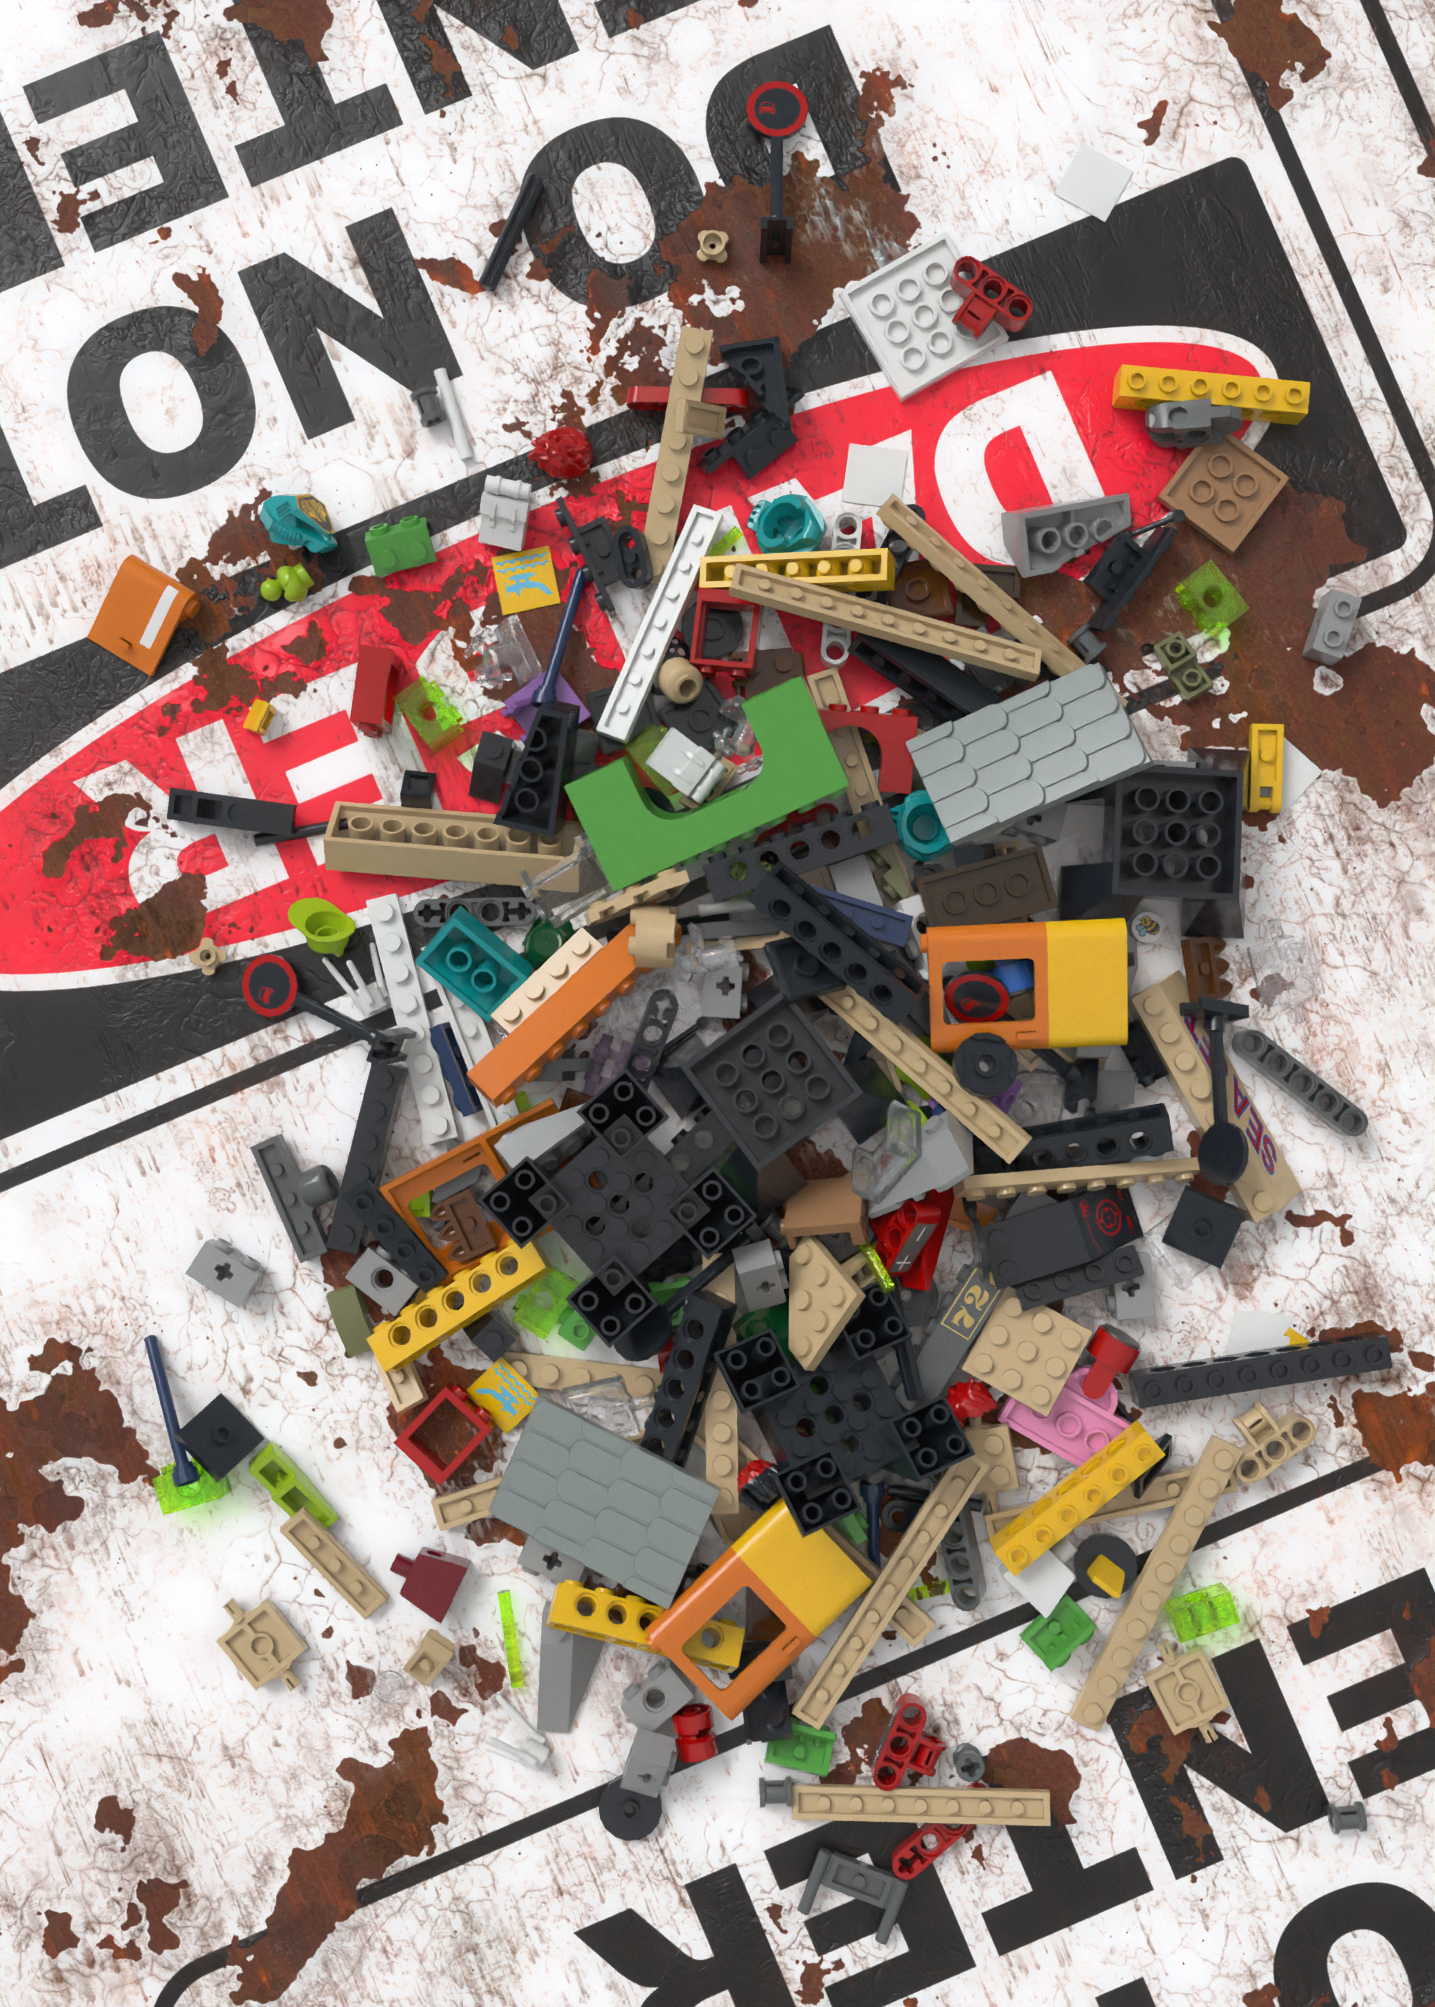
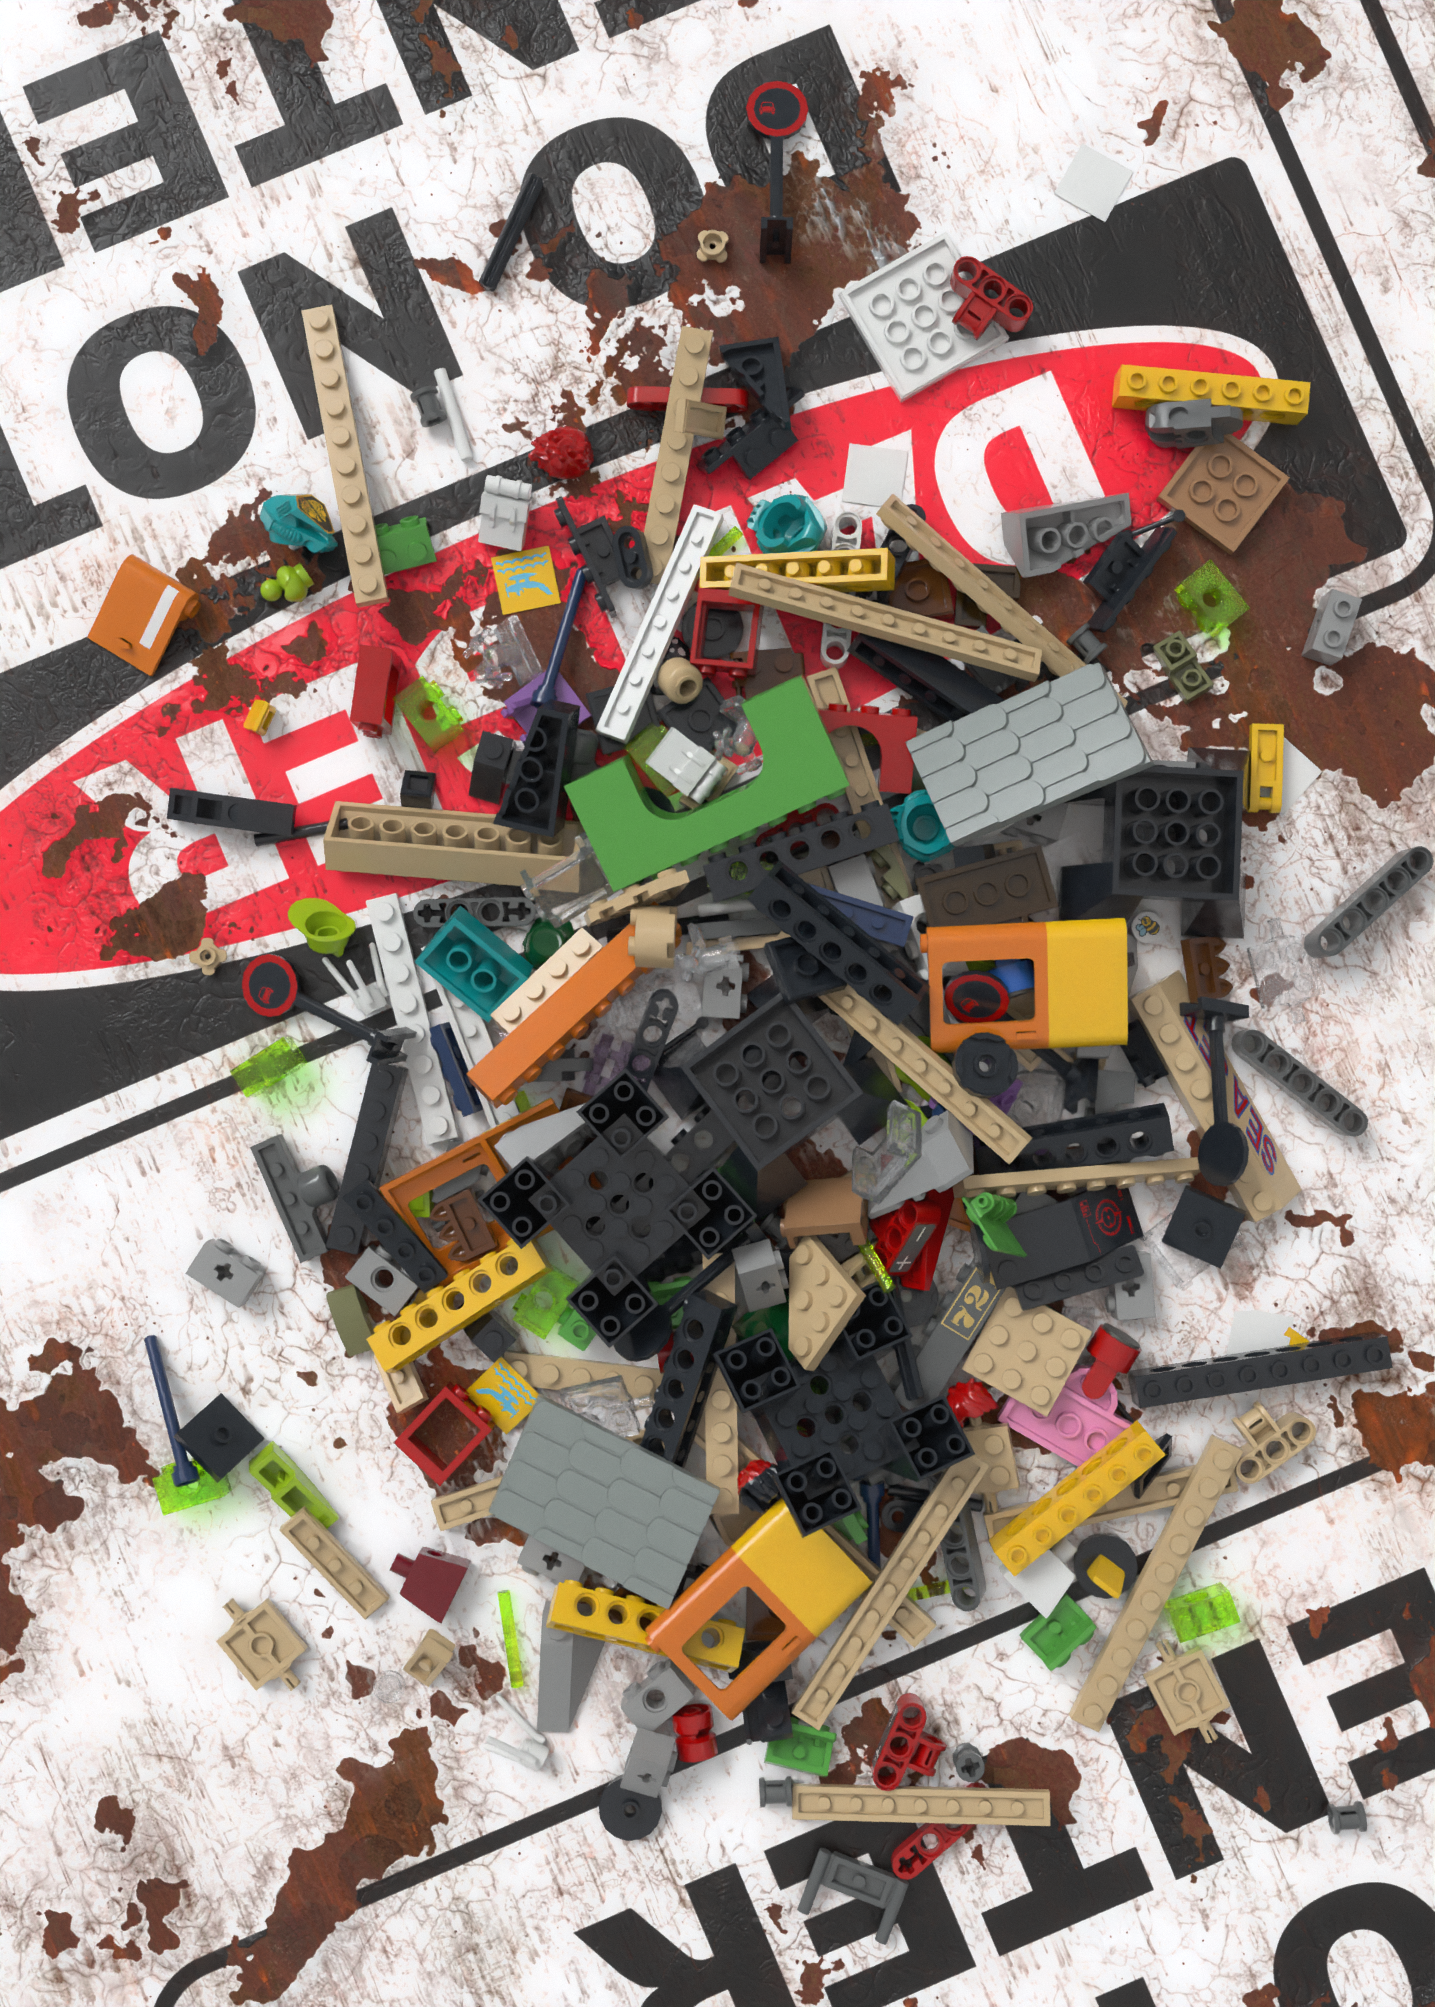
none -> clear neon green brick [230,1037,308,1098]
none -> tan plate [302,304,389,608]
none -> bright green hinge [961,1192,1027,1257]
none -> dark grey beam [1304,846,1434,959]

